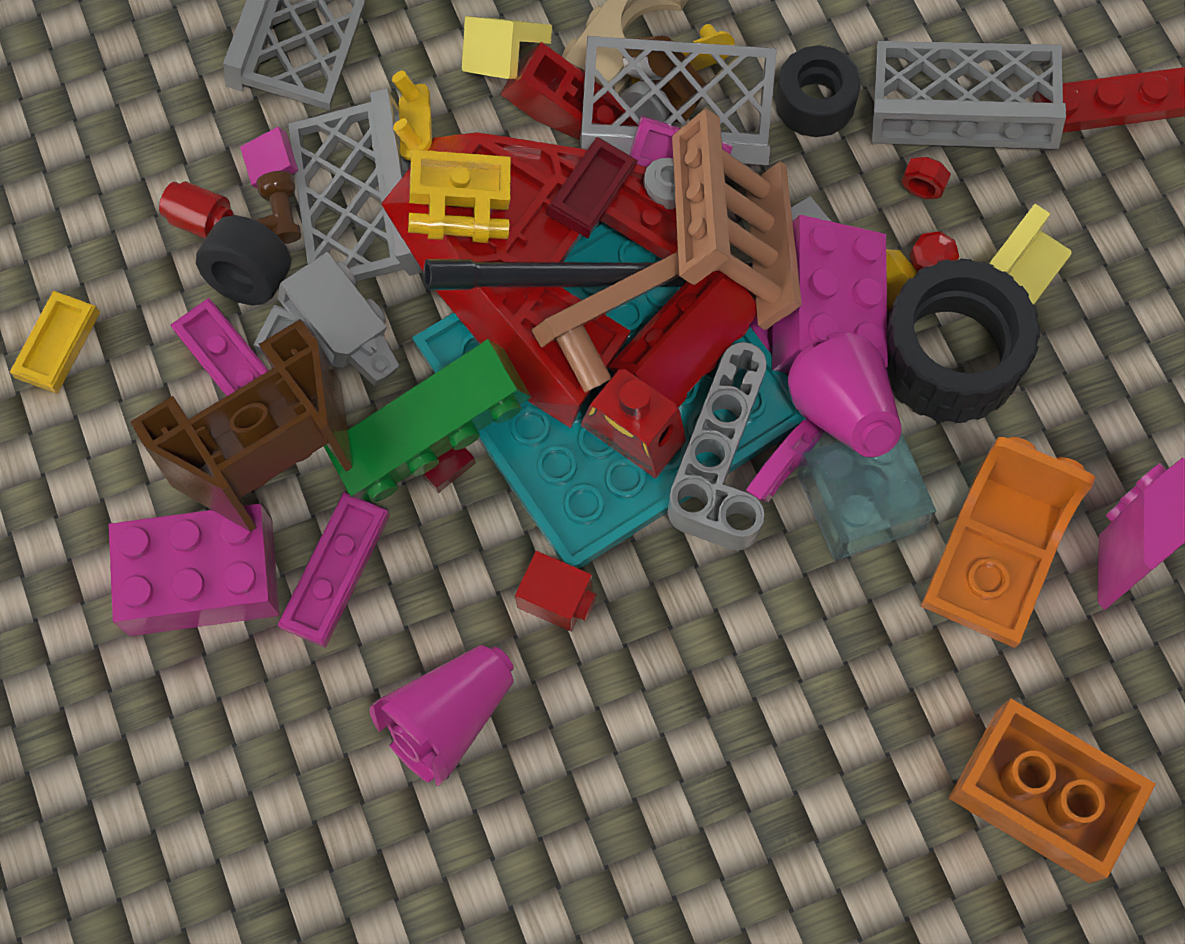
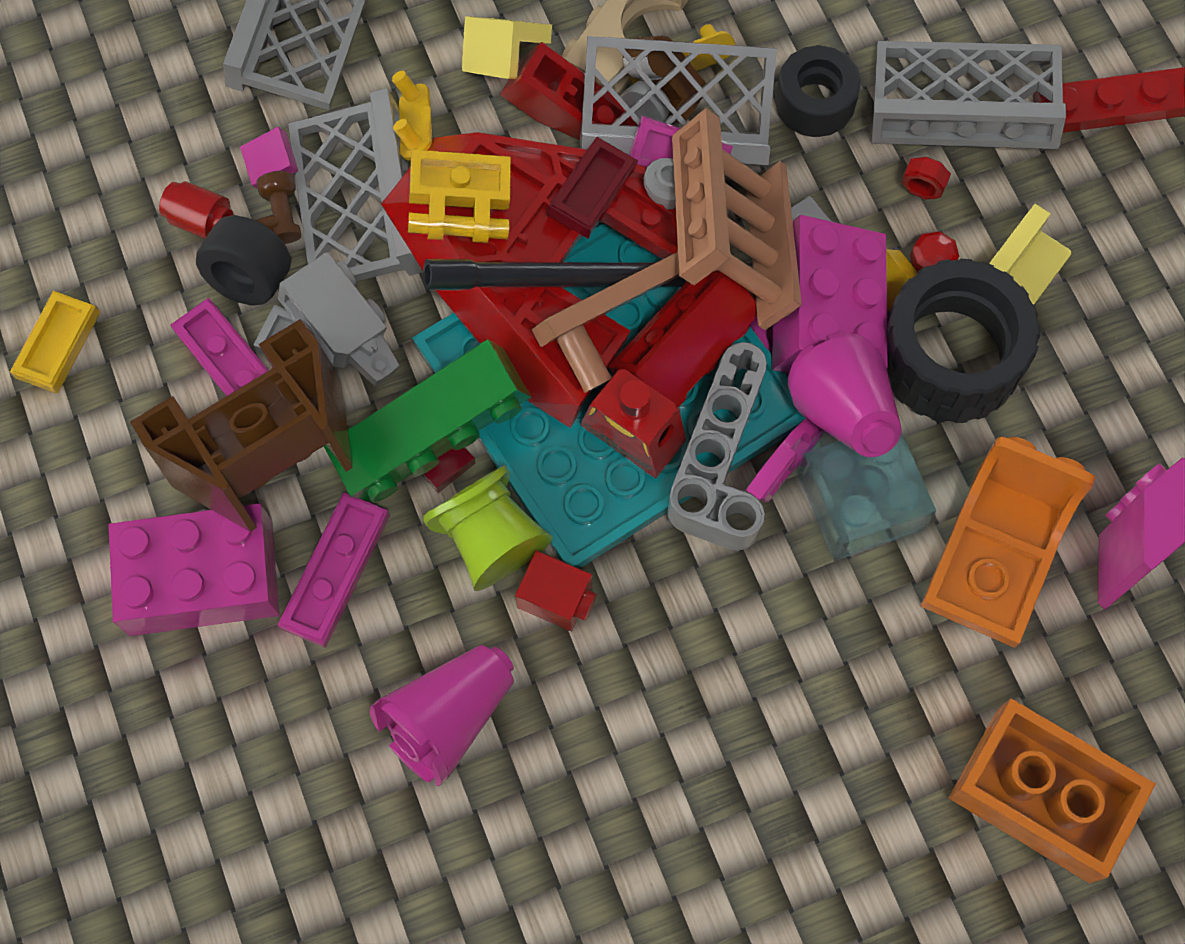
none -> lime hat [423,465,553,591]

